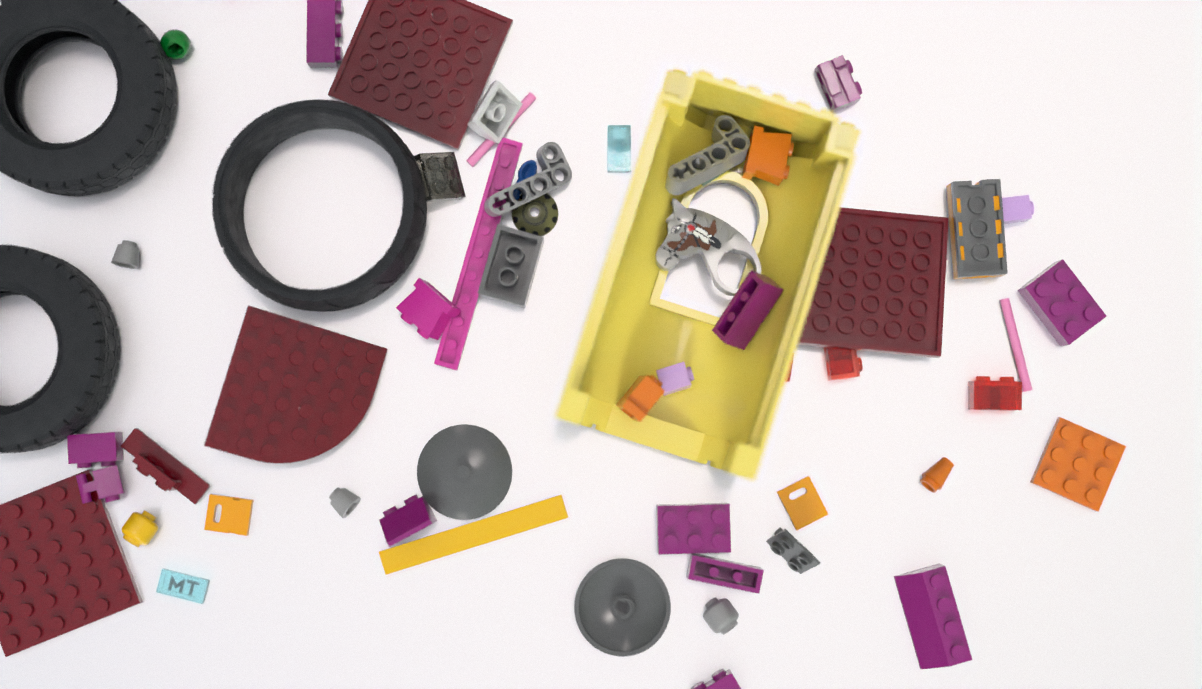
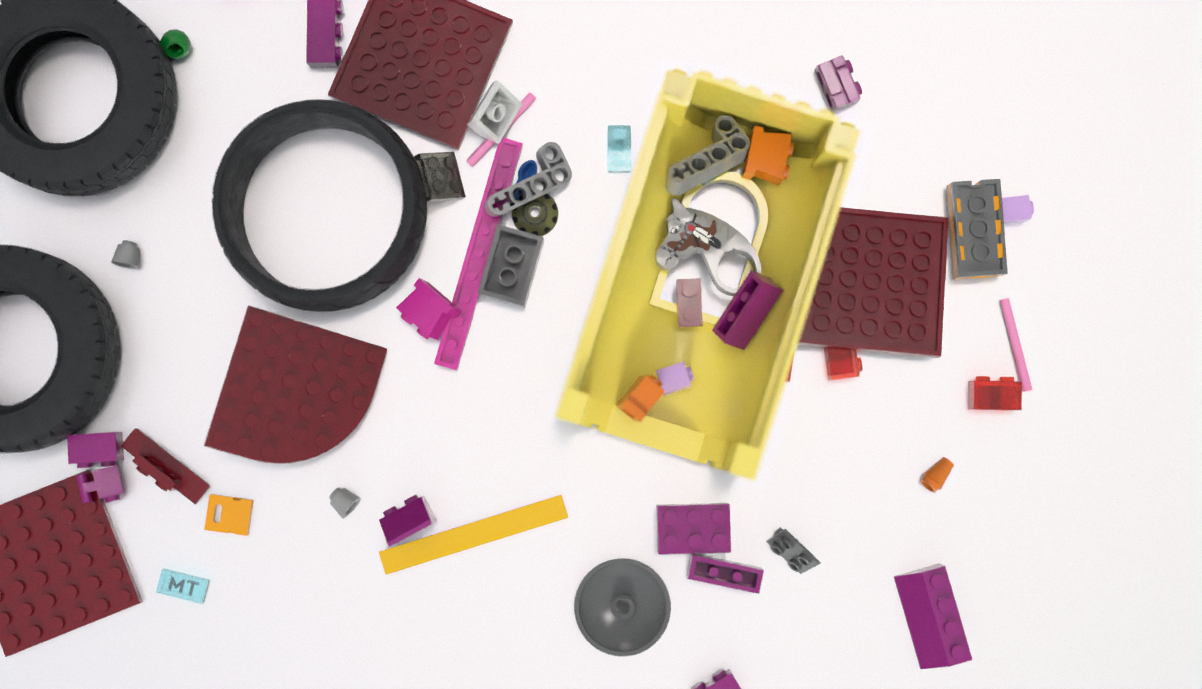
yellow head [122,510,159,548] -> none
dark grey dish [417,424,513,520] -> none
light grey head [703,597,739,635] -> none
light orange piece [777,476,828,530] -> none
magenta brick [1018,259,1107,346] -> none
orange plate [1030,417,1126,512] -> none
none -> plate [676,278,703,328]

